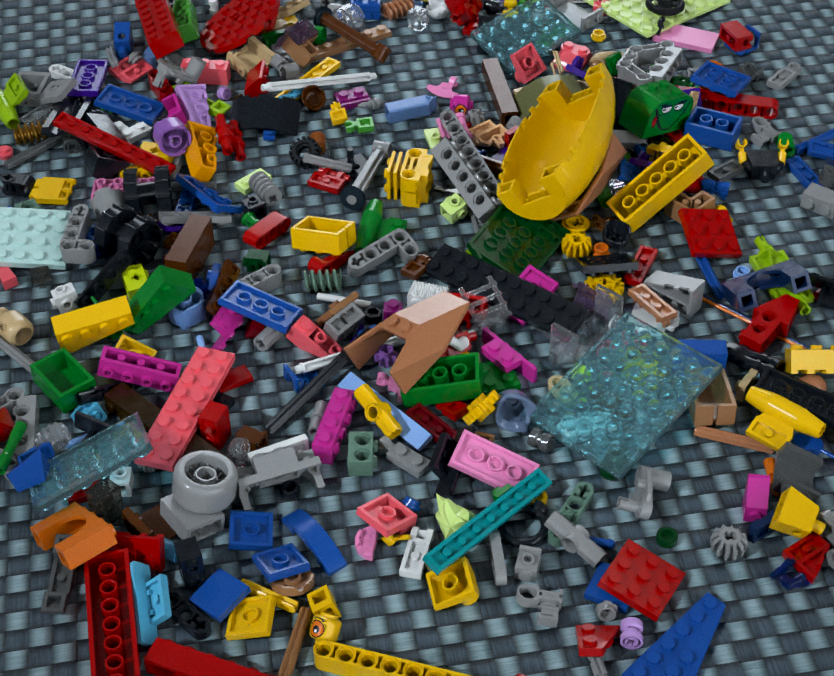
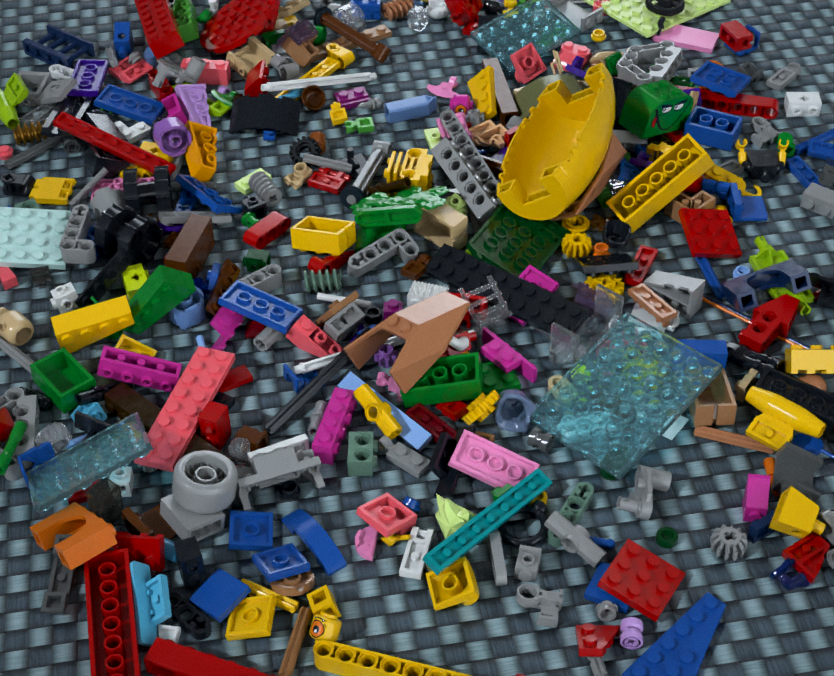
blue slope [6,449,50,492] -> none
red pin [214,113,246,162] -> none
none -> black axle [19,387,52,409]
none -> dark blue fence [22,24,95,69]
none -> light grey bar [68,167,108,208]
none -> white tile [158,624,181,644]
none -> green plate [196,8,213,24]
none -> green piece [211,90,239,107]
none -> tan plate [283,162,313,190]
none -> yellow piece [326,43,355,69]
none -> green plant [350,185,449,227]
none -> dark brown pin [365,177,411,197]
none -> tan piece [414,203,468,250]
none -> yellow wing [467,65,497,121]
none -> white sticker [657,412,689,440]
none -> yellow plate [703,164,762,196]
none -> blue bracket [727,183,768,222]
none -> white brick [784,92,822,117]

